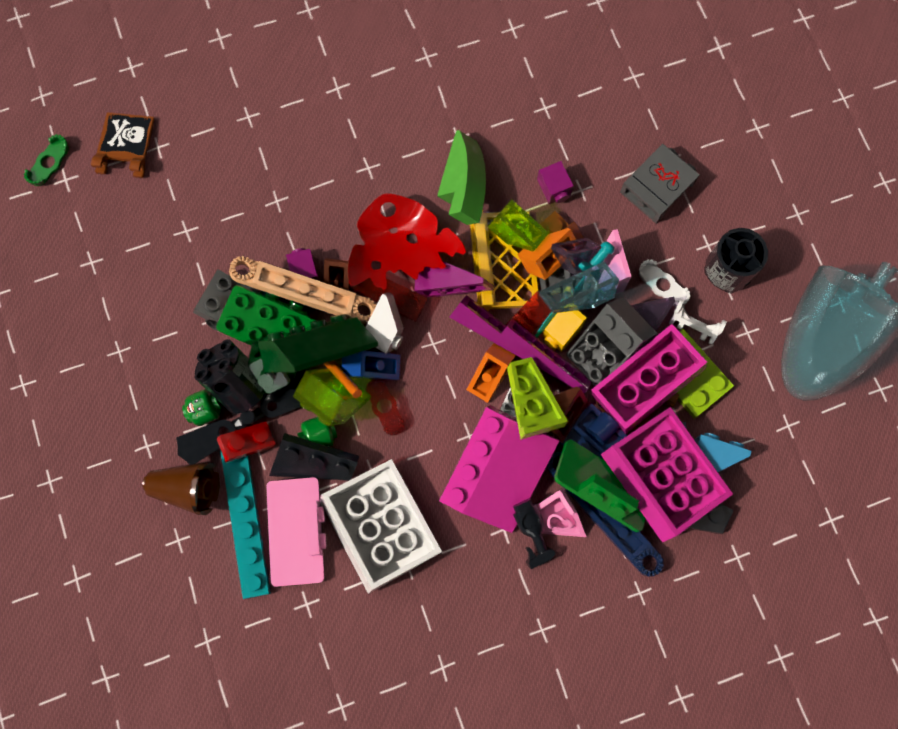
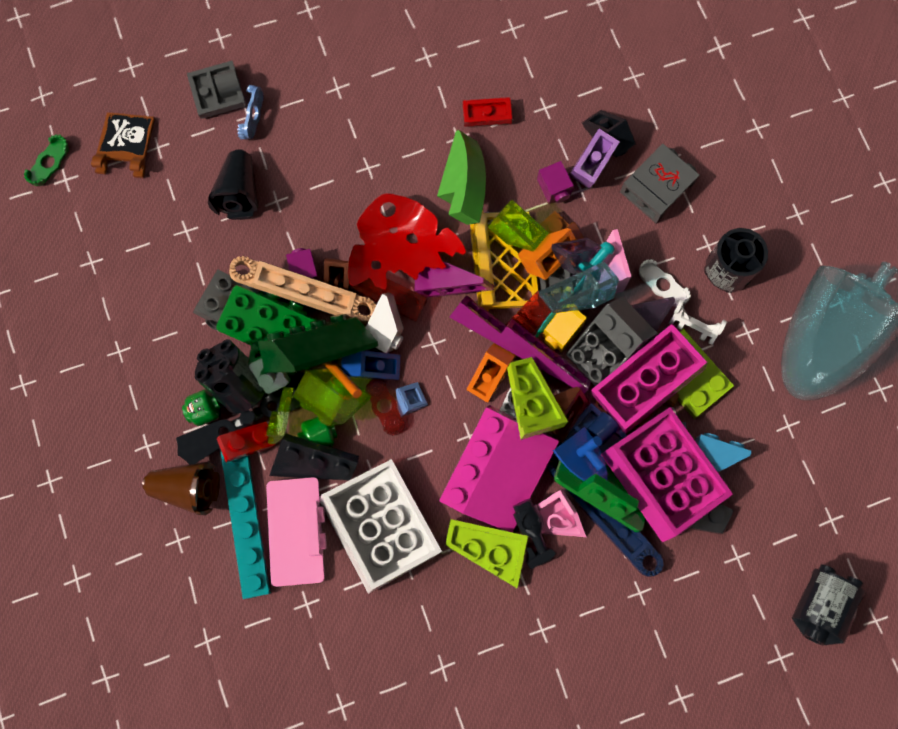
none -> dark grey plate [187,60,246,119]
none -> black cone [208,149,258,220]
none -> medium blue piece [237,85,263,140]
none -> clear neon green slope [267,387,294,444]
none -> medium blue slope [396,382,428,417]
none -> lime wing [445,519,528,589]
none -> red plate [463,97,512,127]
none -> blue shield [553,427,607,481]
none -> medium lavender slope [569,129,620,188]
none -> black slope [582,110,636,157]
none -> black cylinder [792,564,866,646]

